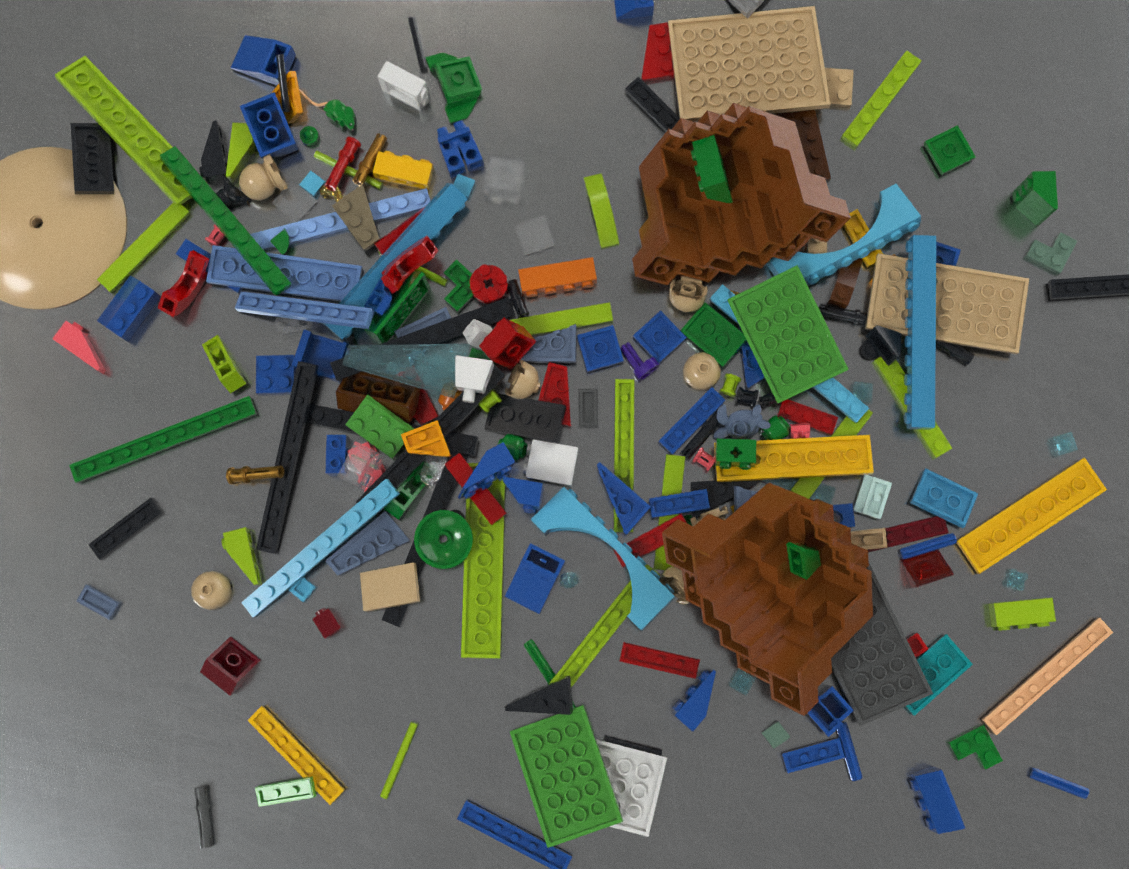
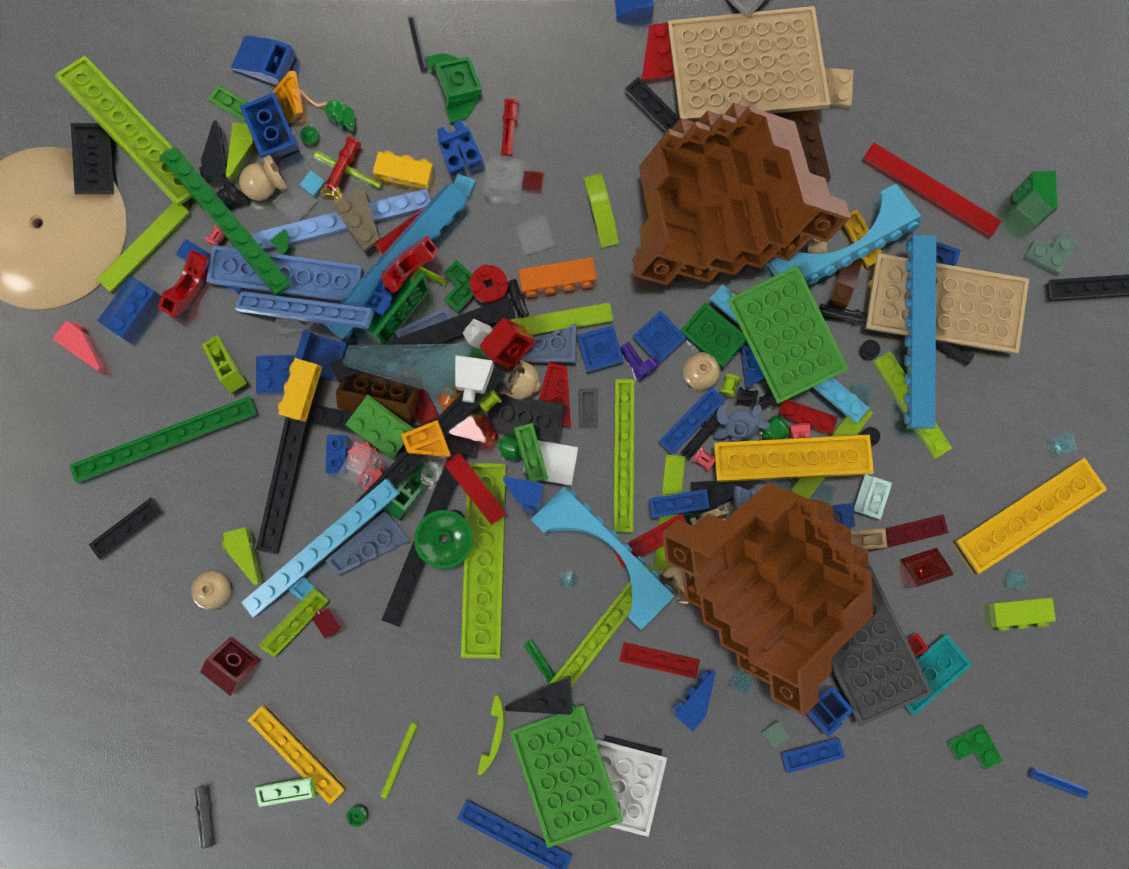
sand blue tile [76,584,121,620] -> none
pearl gold pin [226,465,284,485] -> none
black bar [276,54,290,112] -> none
pearl gold pin [352,133,387,186] -> none
tan tile [360,562,420,612] -> none
white window [377,61,430,111] -> none
blue slope [458,442,515,500] -> none
blue slope [505,543,565,614] -> none
blue wing [597,462,651,535] -> none
tan cylinder [669,276,707,312] -> none
green slope [691,135,733,204] -> none
green brick [715,438,756,470] -> none
green slope [786,542,821,580] -> none
blue axle [837,722,862,781] -> none
lime plate [841,50,922,148] -> none
black slope [865,325,902,366] -> none
blue axle [900,533,957,560] -> none
dark azure tile [910,468,978,528] -> none
blue slope [910,766,965,834] -> none
green plate [923,125,976,176] -> none
light nougat plate [981,617,1113,735] -> none
none -> bright green tile [208,85,248,124]
none -> lime plate [259,588,329,658]
none -> yellow brick [278,358,322,422]
none -> green tile [346,806,367,827]
none -> clear red slope [449,413,499,442]
none -> lime slope [477,695,504,775]
none -> red pin [500,98,520,157]
none -> bright green tile [514,423,549,482]
none -> clear red tile [523,170,544,192]
none -> black plate [861,427,880,446]
none -> red tile [863,142,1002,238]

